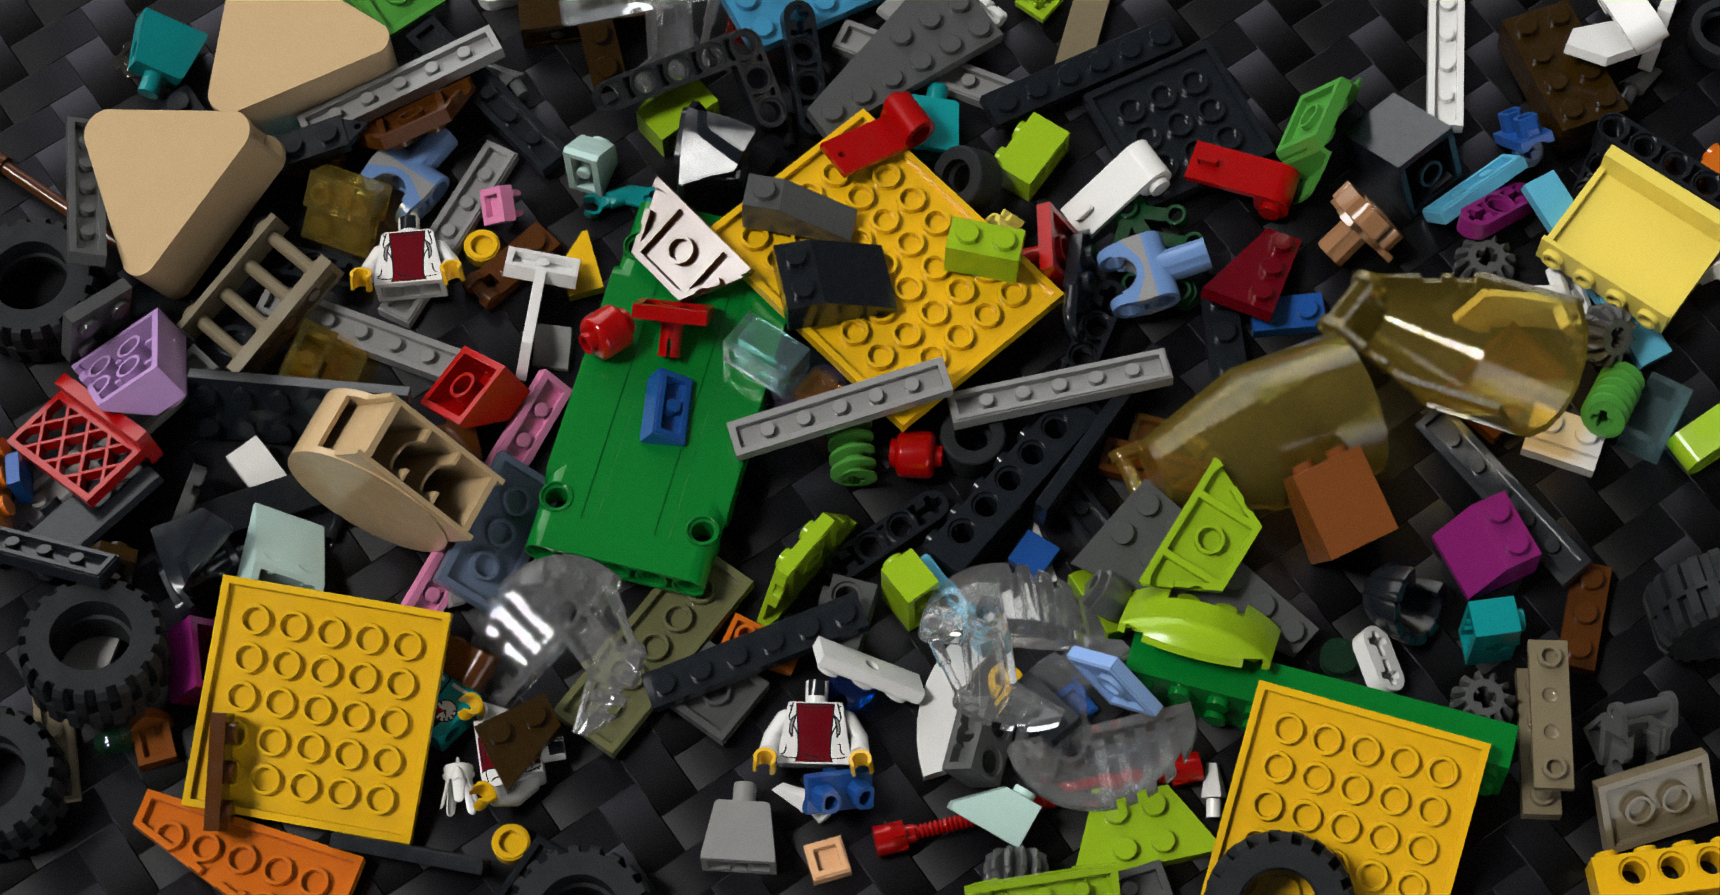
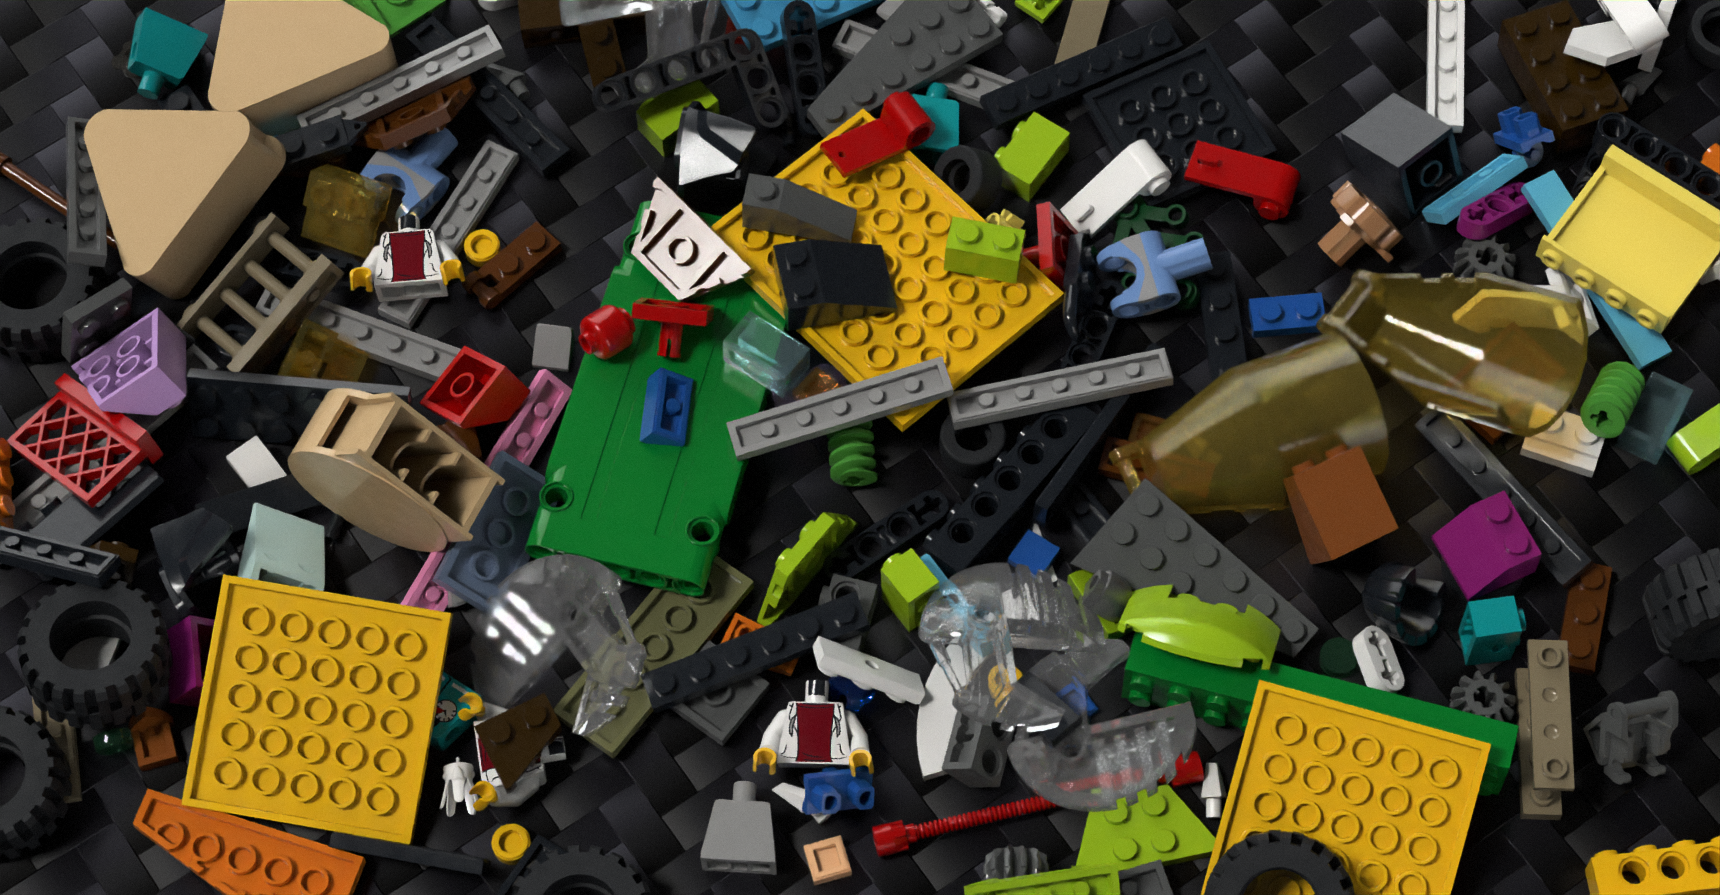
blue tile [5,451,34,505] -> none
flat silver tile [172,463,207,520] -> none
reddish brown plate [203,712,240,832] -> none
reddish brown piece [443,634,501,693] -> none
bright pink tile [479,184,524,226] -> none
white piece [503,246,581,381] -> none
light aqua slope [563,134,618,197] -> none
yellow tile [566,230,605,302] -> none
teal arm [583,184,655,220] -> none
red head [889,430,944,479] -> none
light aqua slope [946,784,1041,847] -> none
light blue tile [1066,645,1163,717] -> none
lime wing [1137,457,1262,593] -> none
dark red wing [1200,228,1302,323] -> none
bright green piece [1275,77,1362,205] -> none
dark grey gear [1573,303,1636,367] -> none
dark tan plate [1592,747,1718,853] -> none

